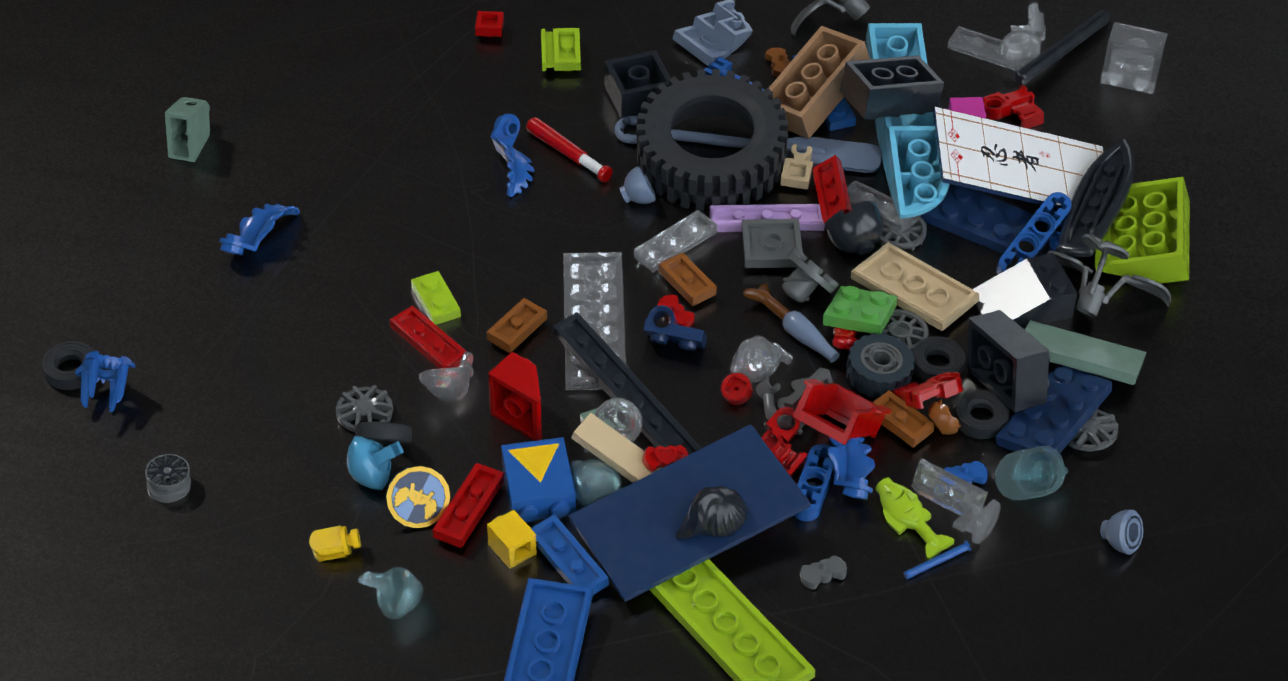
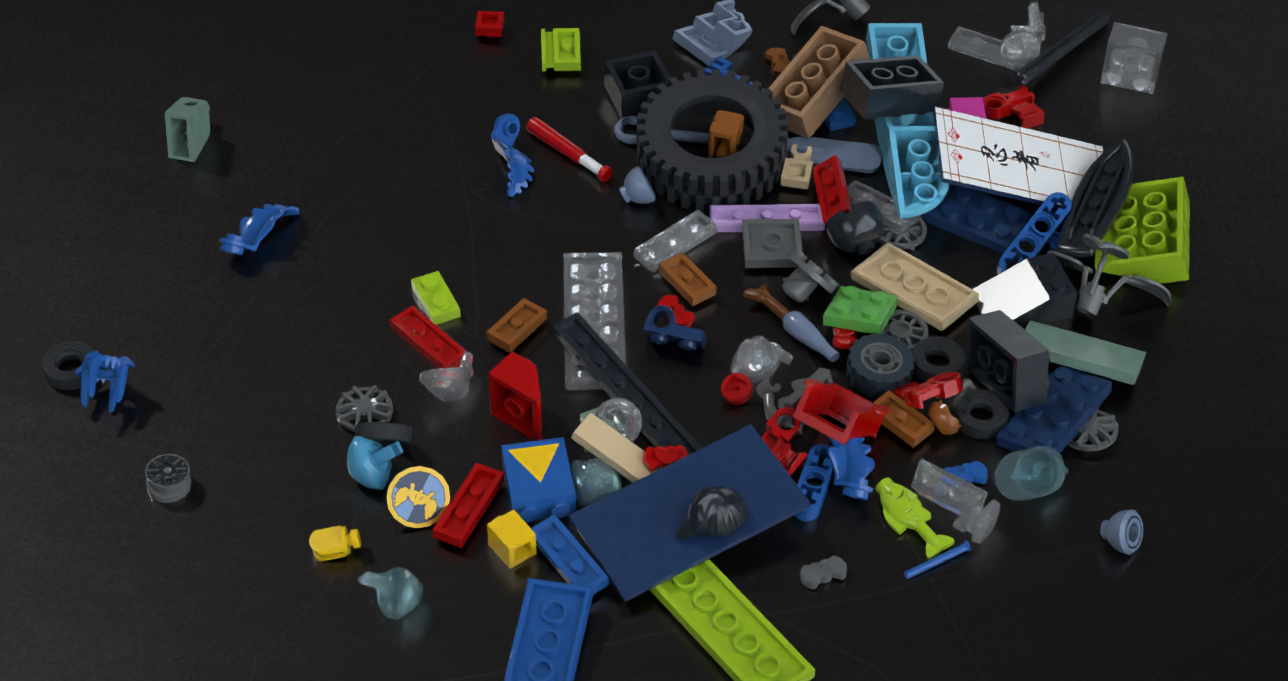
none -> dark orange brick [708,110,744,158]

